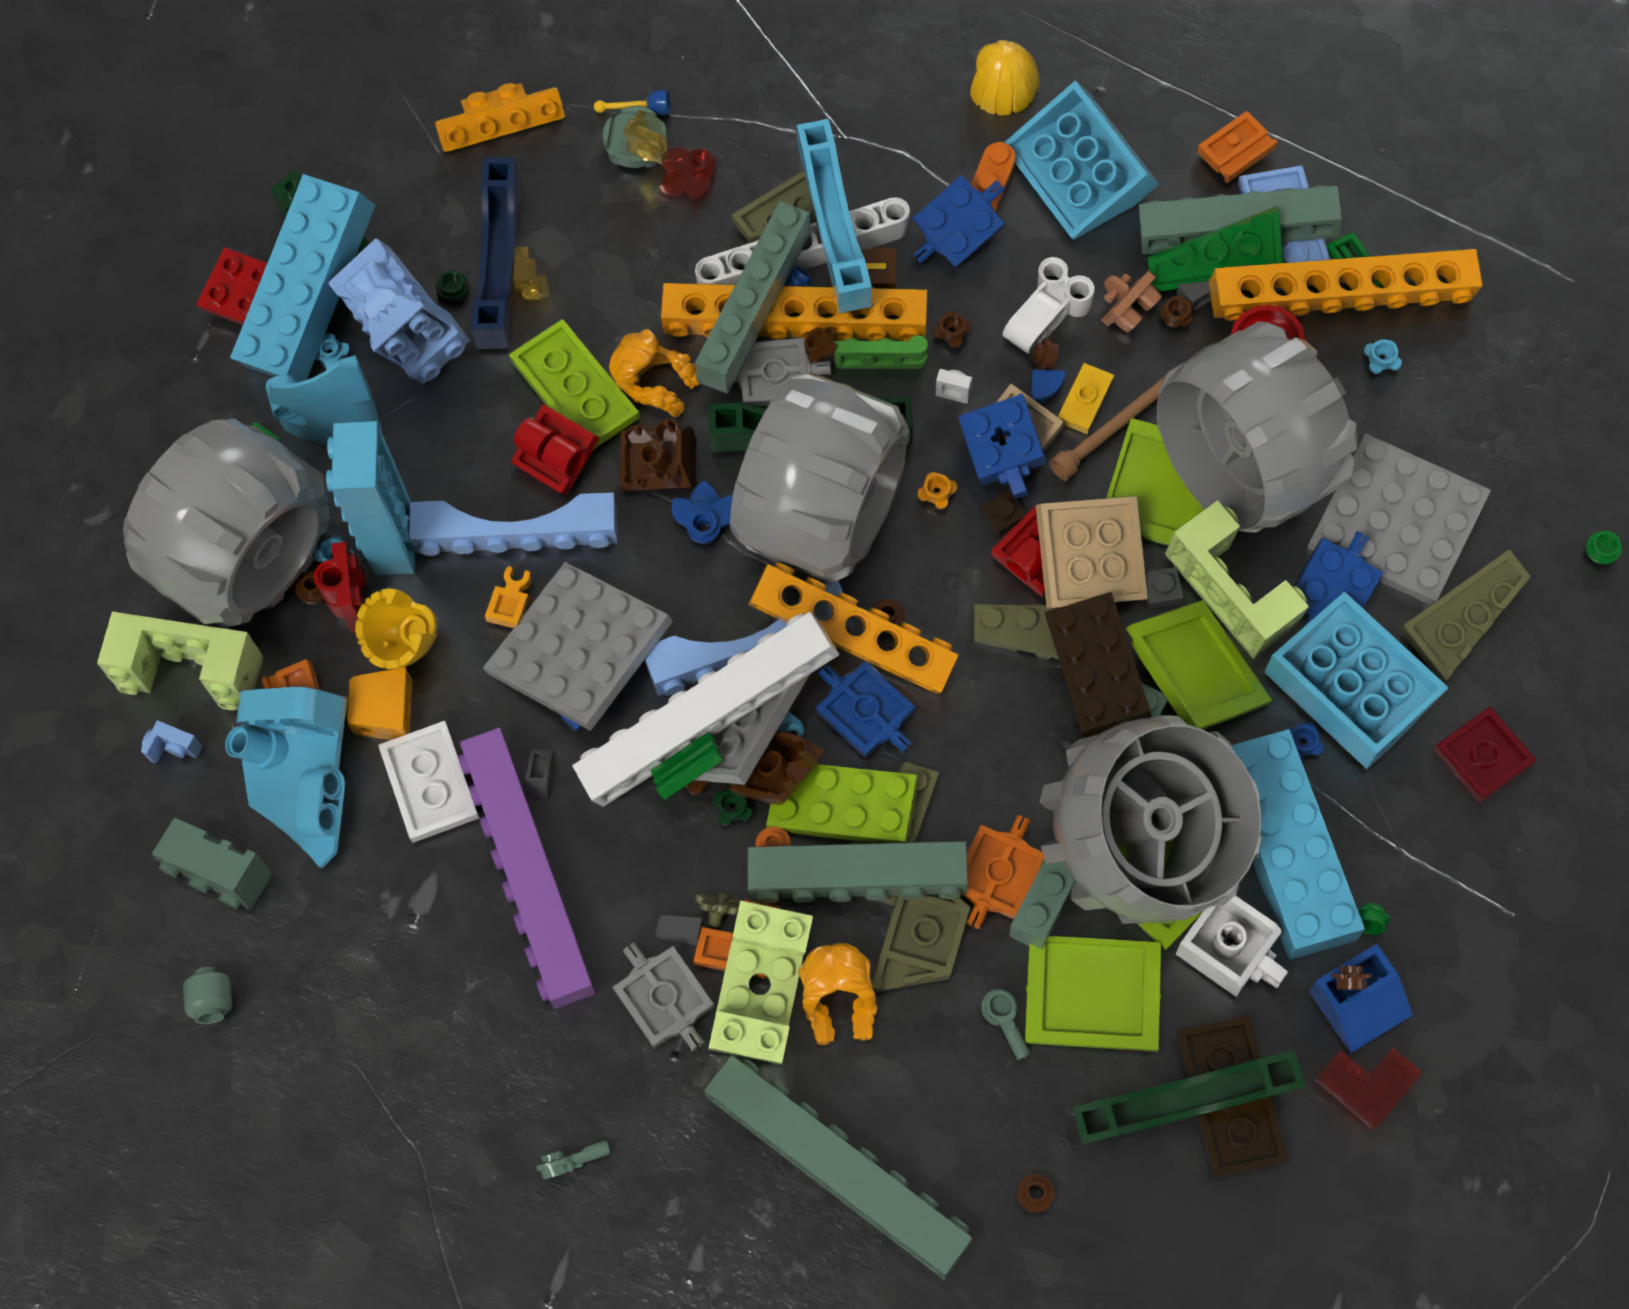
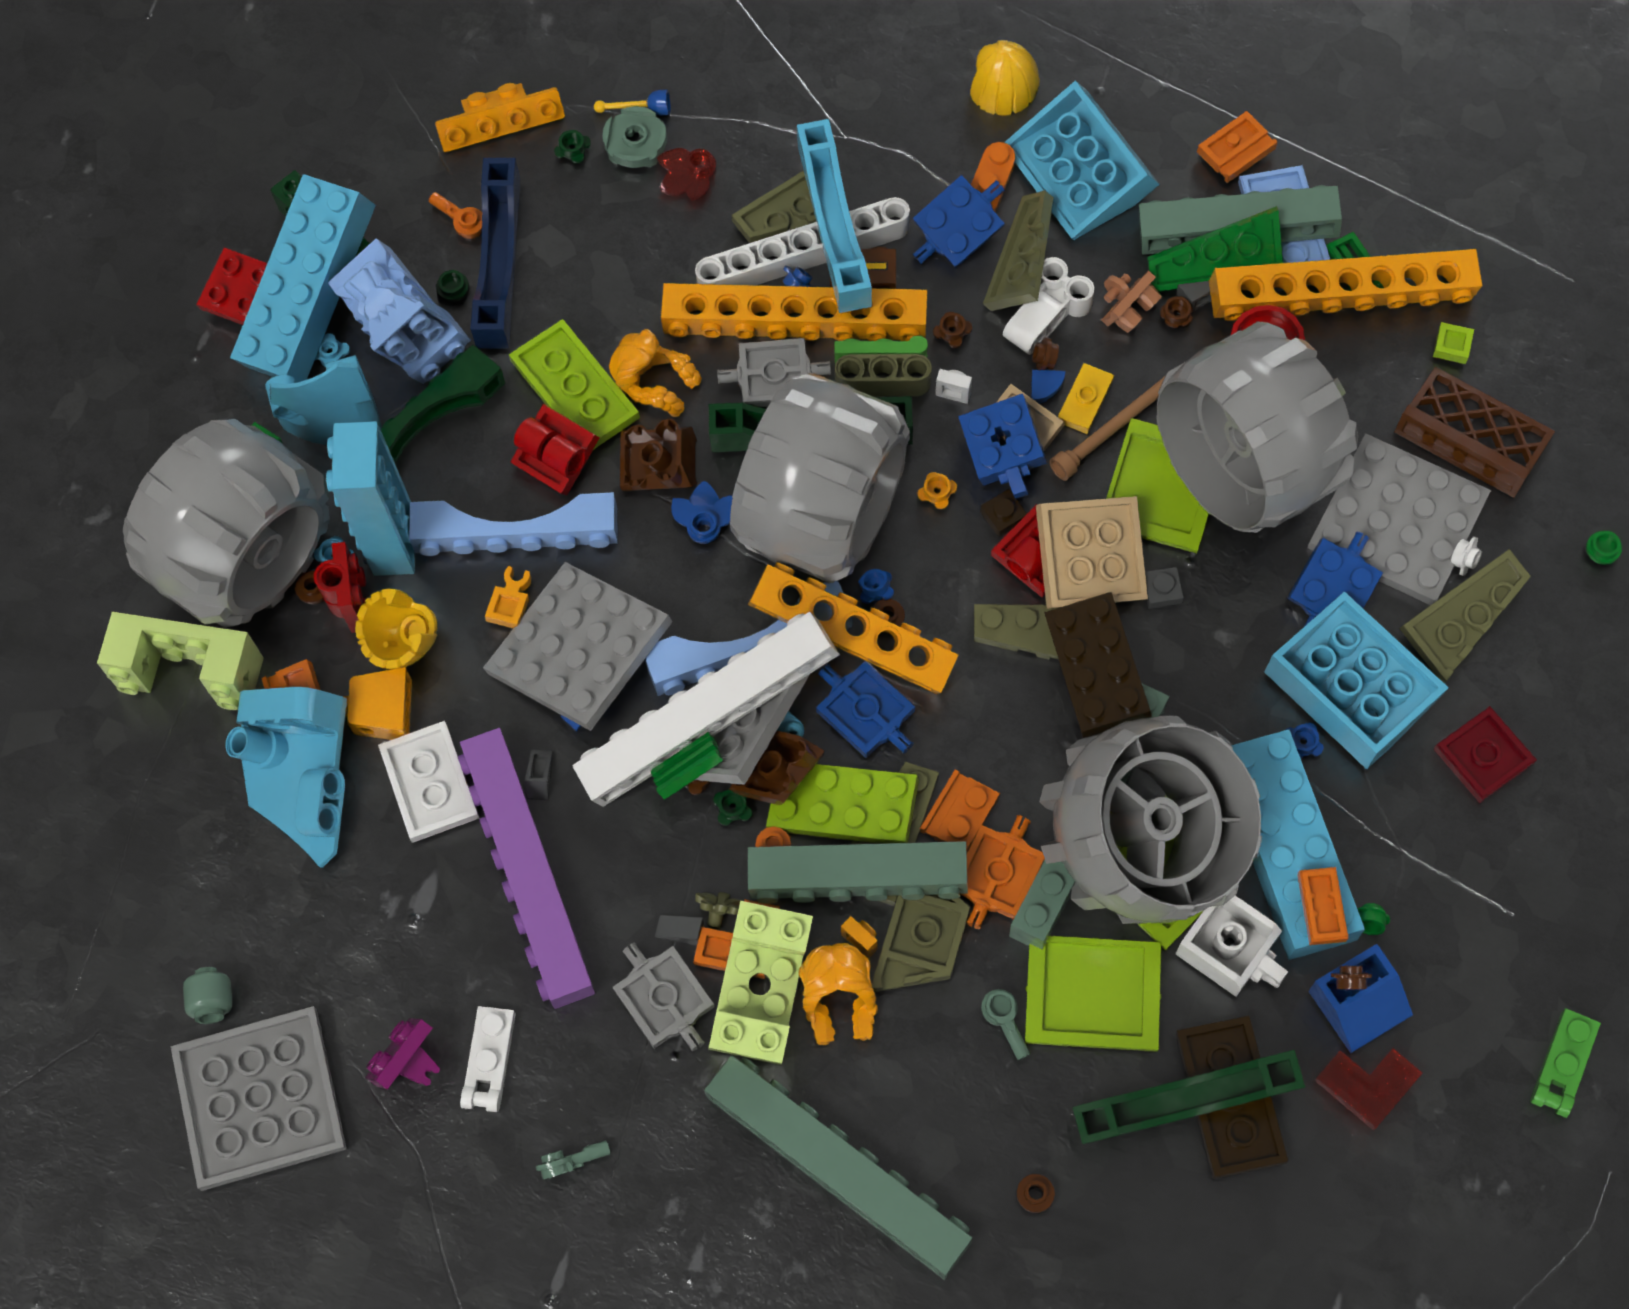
light blue bracket [141,720,204,763] -> none
sand green wedge [152,817,273,910] -> none
clear yellow bracket [514,247,550,300] -> none
clear yellow bracket [624,109,668,165] -> none
sand green brick [694,201,811,394] -> none
reddish brown plate [804,327,837,363] -> none
lime piece [1126,600,1272,729] -> none
yellowish green plate [1165,500,1309,659] -> none
medium azure plate [1364,339,1402,374] -> none
none -> light grey plate [170,1006,347,1191]
none -> magenta plate [365,1018,440,1090]
none -> dark green arch [381,345,506,464]
none -> orange plate [429,192,482,239]
none -> white plate [460,1006,516,1112]
none -> dark green plate [554,130,591,163]
none -> olive beam [835,354,932,397]
none -> light orange plate [841,916,878,959]
none -> blue plate [858,569,894,603]
none -> orange plate [920,769,1000,852]
none -> olive wing [983,190,1054,311]
none -> orange plate [1297,867,1349,945]
none -> reddish brown fence [1394,367,1555,498]
none -> lime plate [1433,322,1474,364]
none -> white plate [1451,537,1482,576]
none -> bright green plate [1530,1008,1601,1118]

